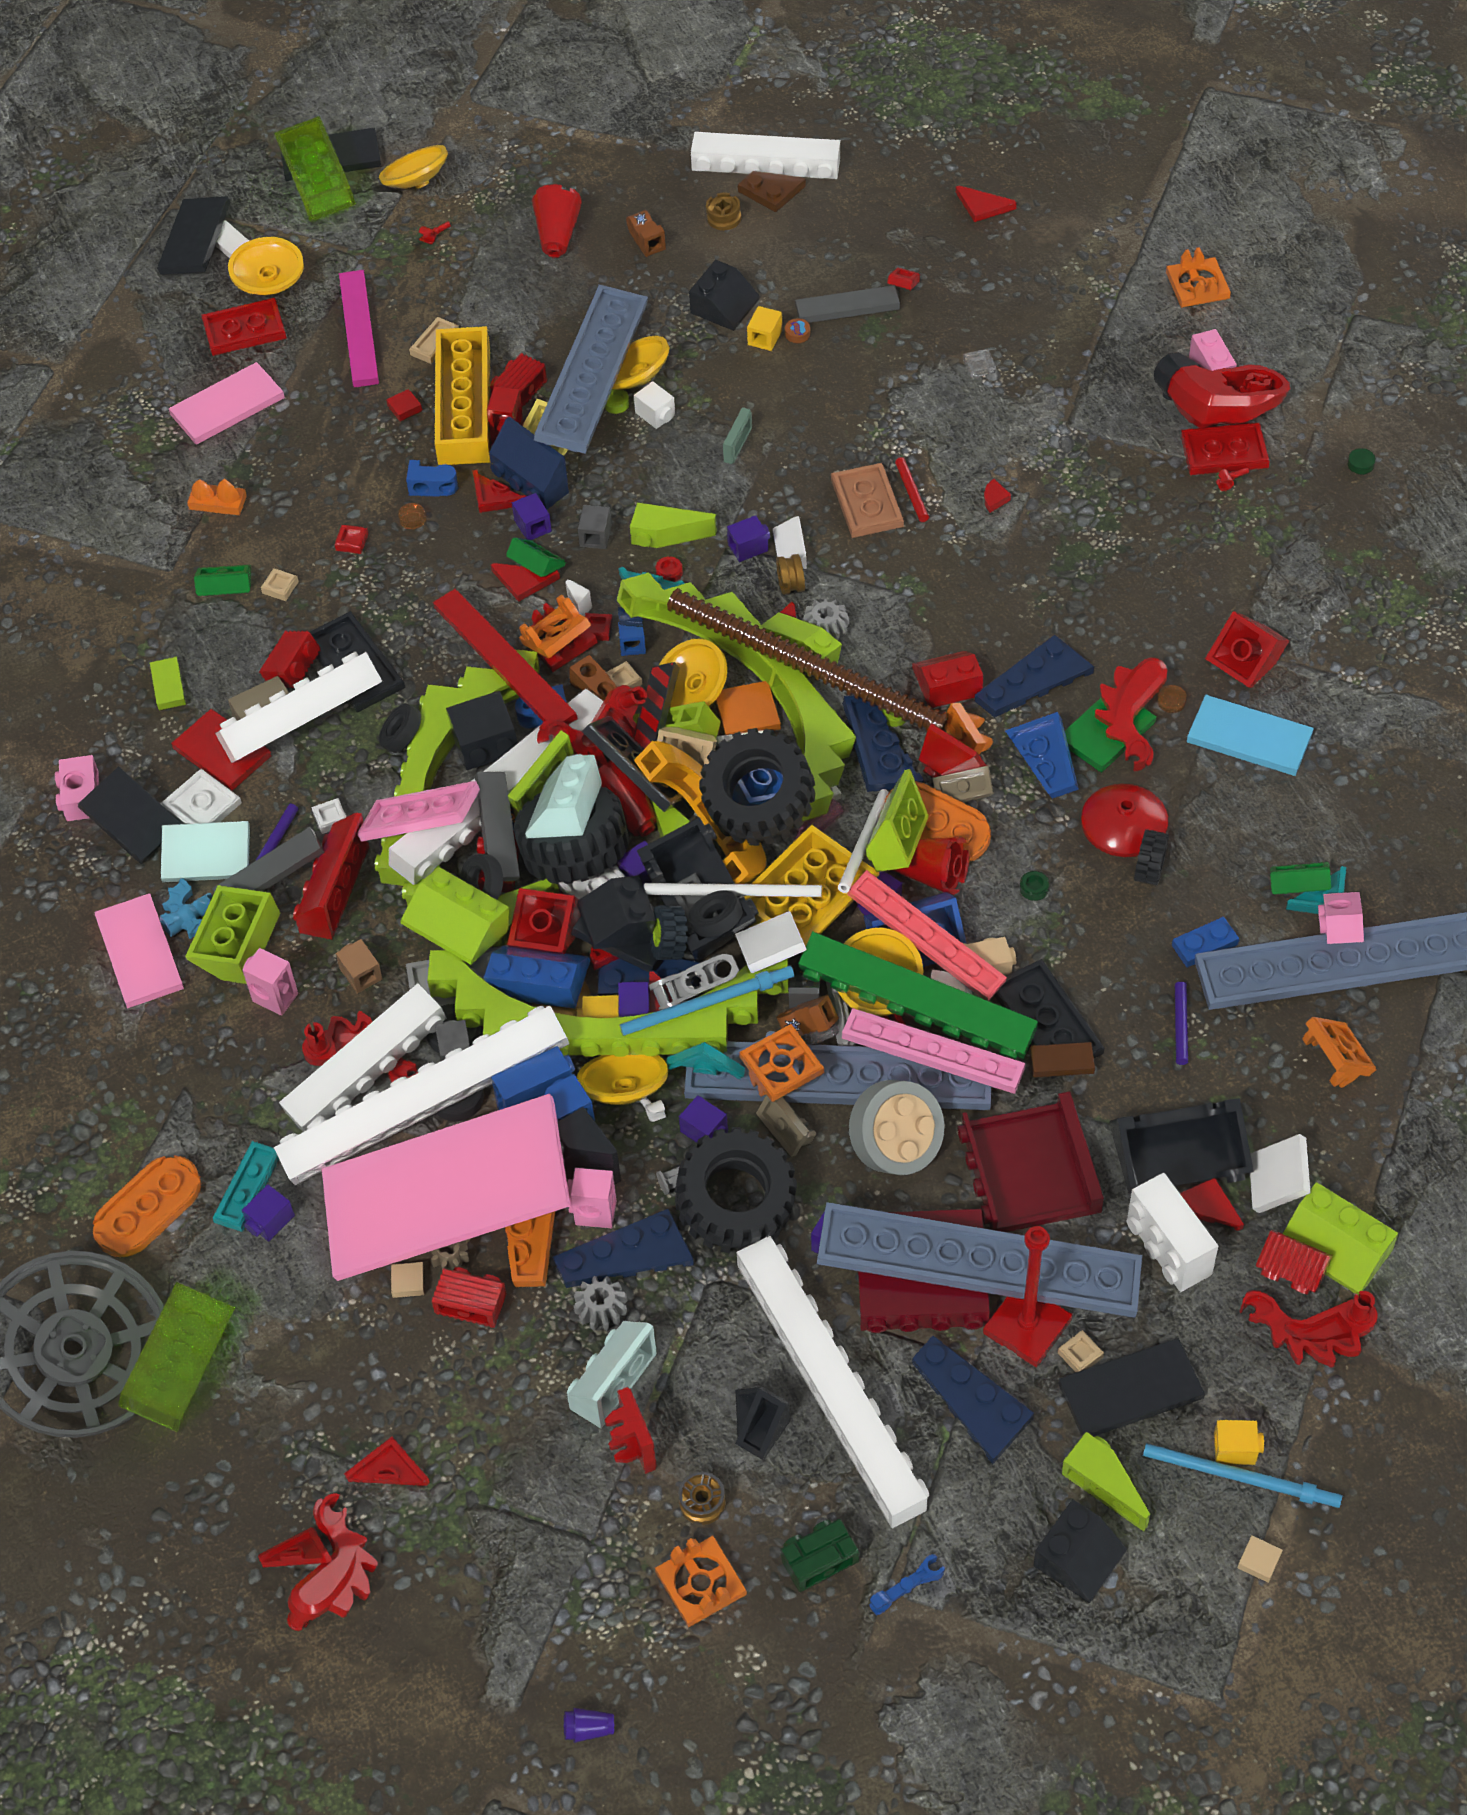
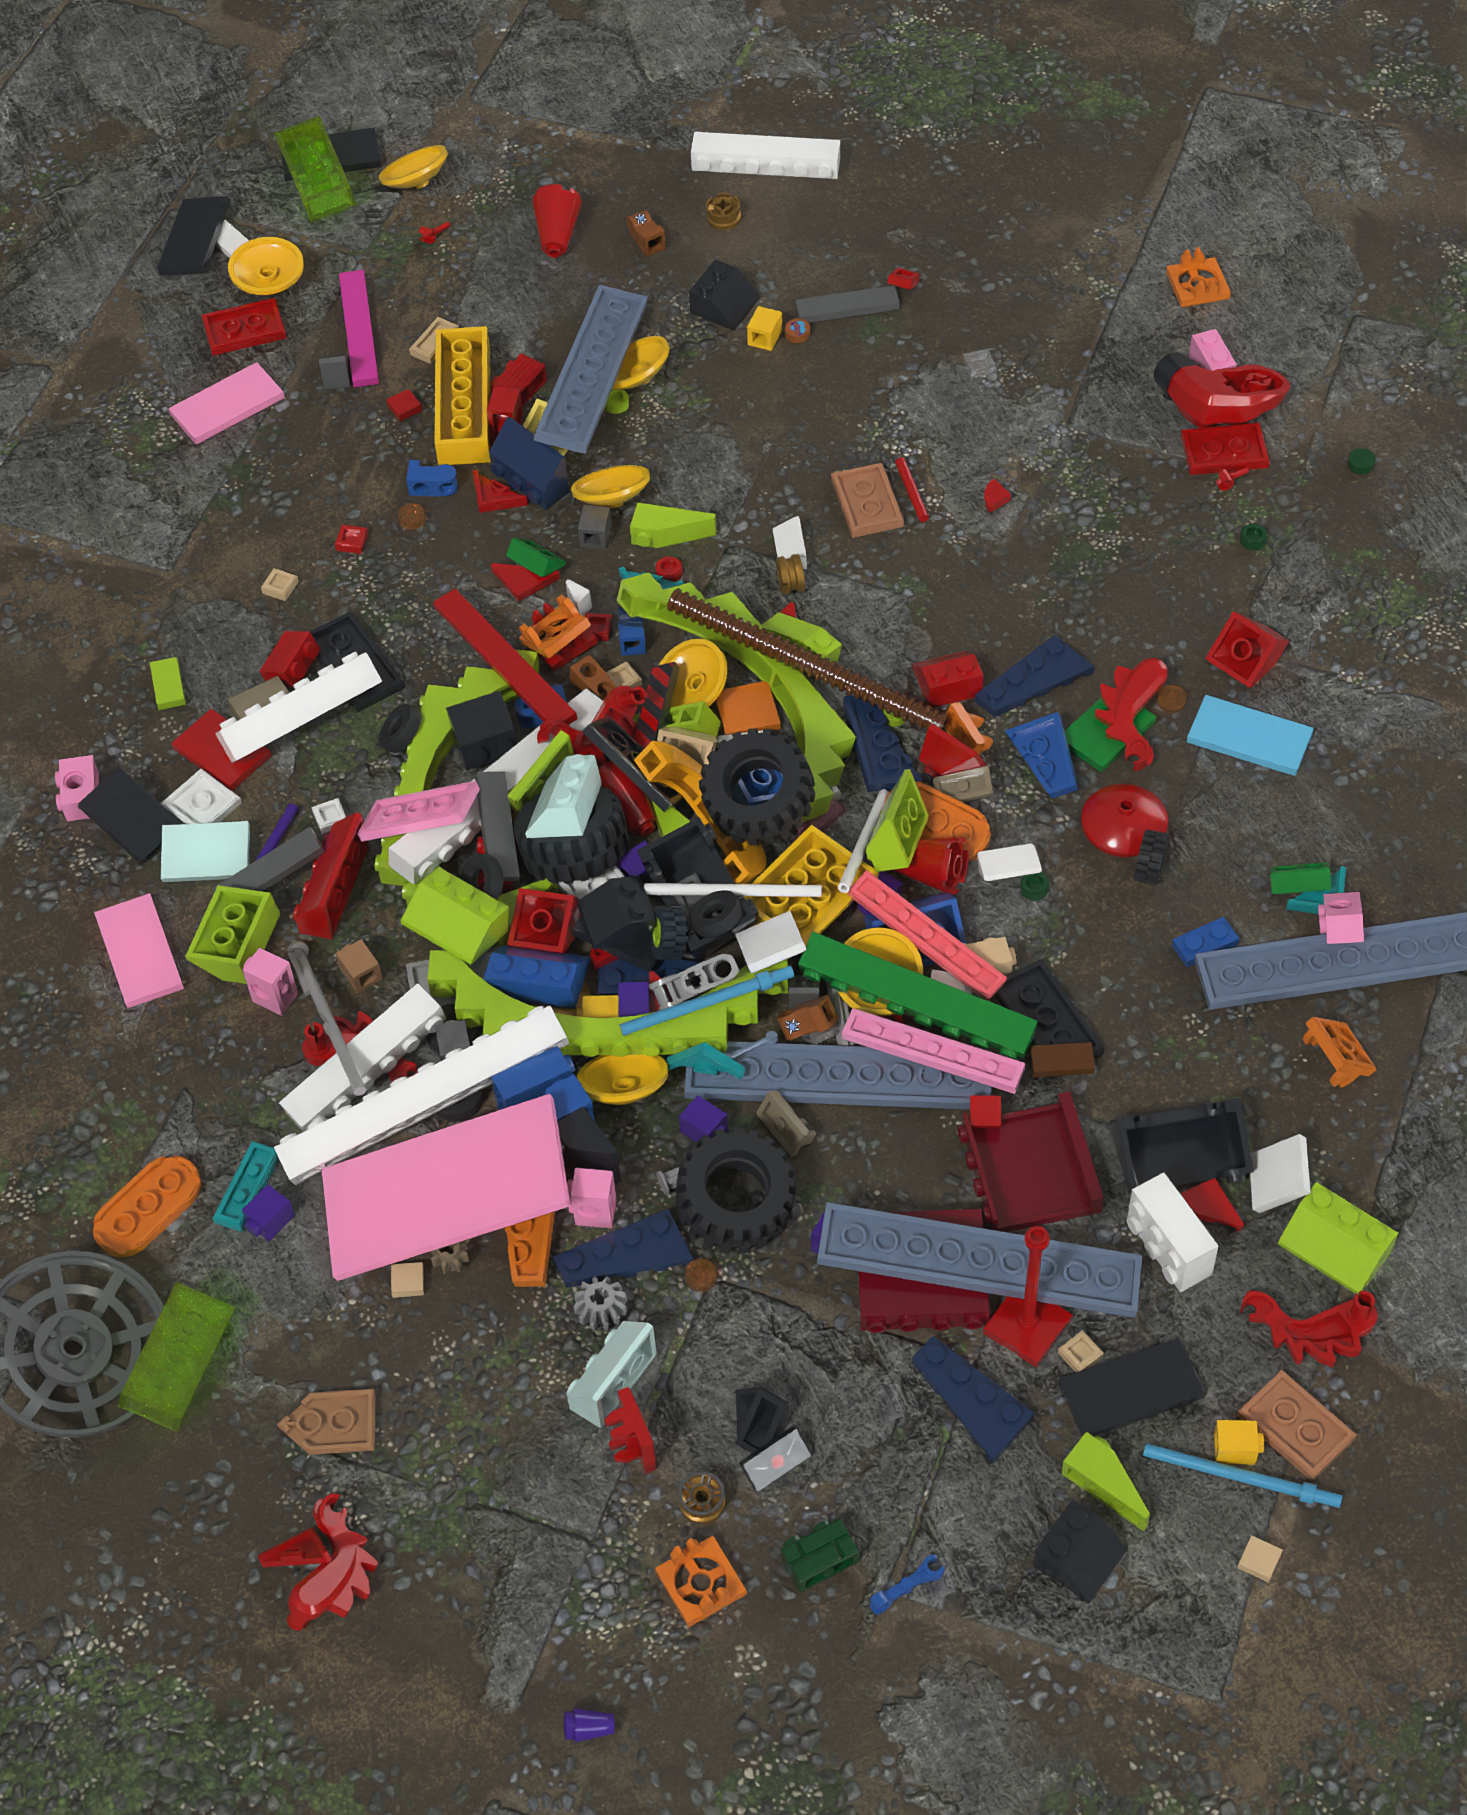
dark azure animal [160,878,212,939] -> none
orange tile [187,478,247,516] -> none
green slope [194,565,251,596] -> none
red tile [344,1437,430,1486] -> none
red brick [432,1267,506,1328] -> none
dark purple brick [512,493,552,540] -> none
white brick [634,381,675,429] -> none
white hand [640,1097,666,1122] -> none
sand green tile [723,407,752,464] -> none
dark purple brick [727,515,770,562] -> none
white brick [737,1236,929,1528] -> none
reddish brown wing [738,171,806,212] -> none
orange piece [739,1024,824,1102] -> none
light grey gear [802,598,849,640] -> none
wheel [849,1080,944,1175] -> none
red tile [956,185,1017,222] -> none
dark purple bar [1175,982,1188,1065] -> none
red brick [1256,1230,1332,1295] -> none
none -> medium nougat tile [277,1389,376,1455]
none -> light grey bar [286,941,366,1096]
none -> dark grey slope [319,356,350,390]
none -> yellow dish [571,465,650,508]
none -> clear orange tile [685,1259,717,1292]
none -> tile [739,1426,811,1492]
none -> red tile [970,1095,1001,1128]
none -> white slope [977,843,1042,881]
none -> nougat tile [1237,1370,1357,1482]
none -> dark green tile [1239,524,1268,550]

